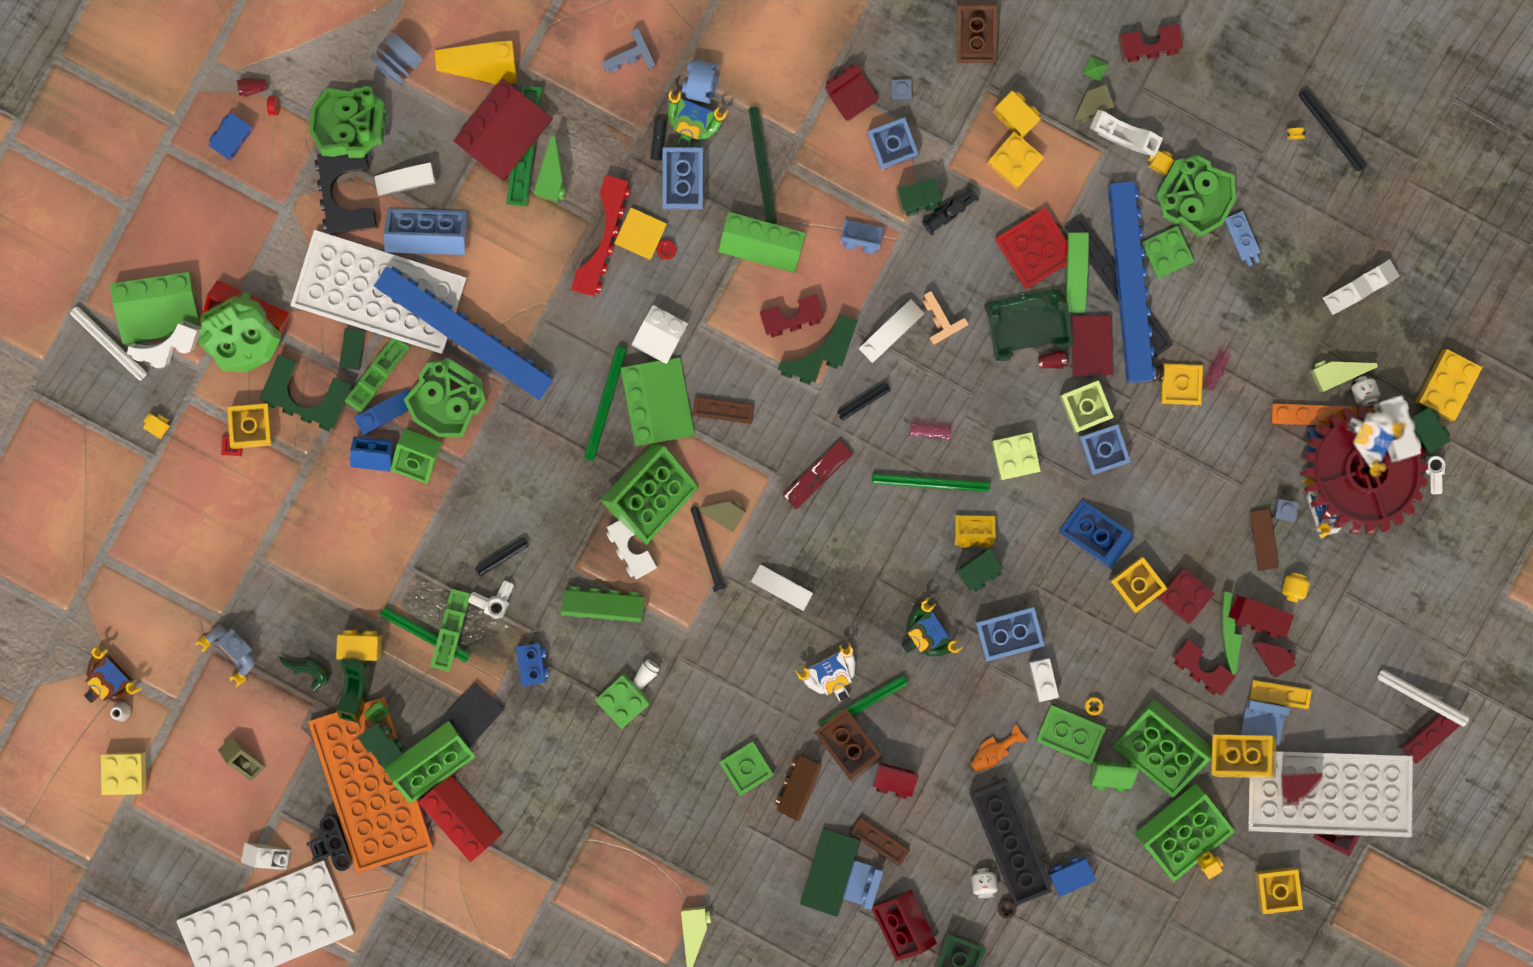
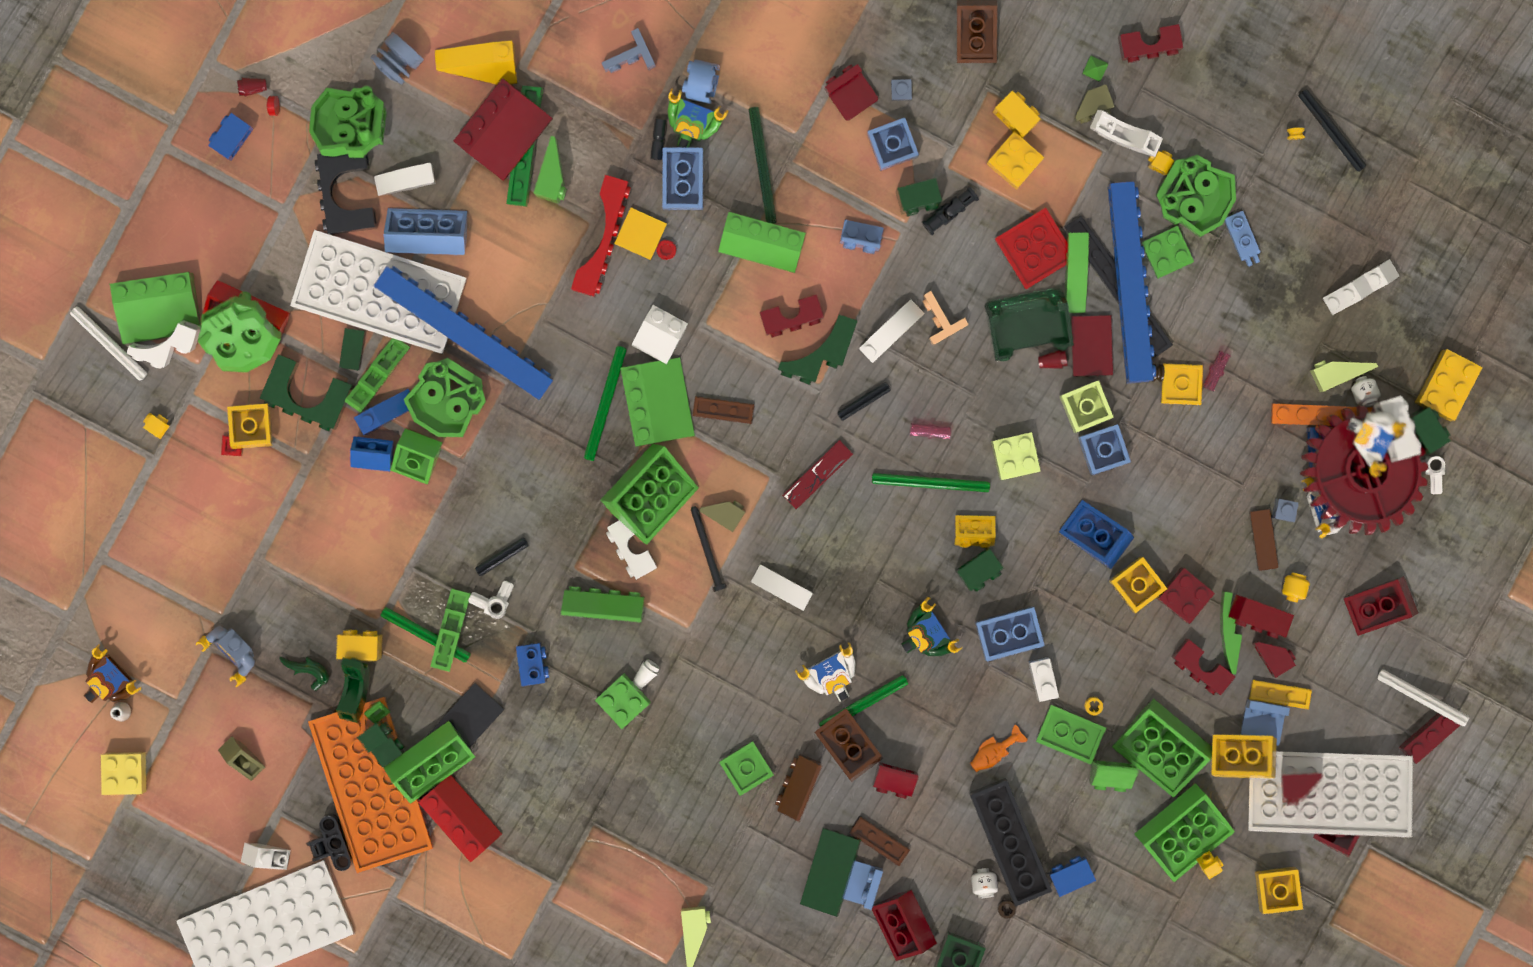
none -> dark red slope [1344,576,1418,636]

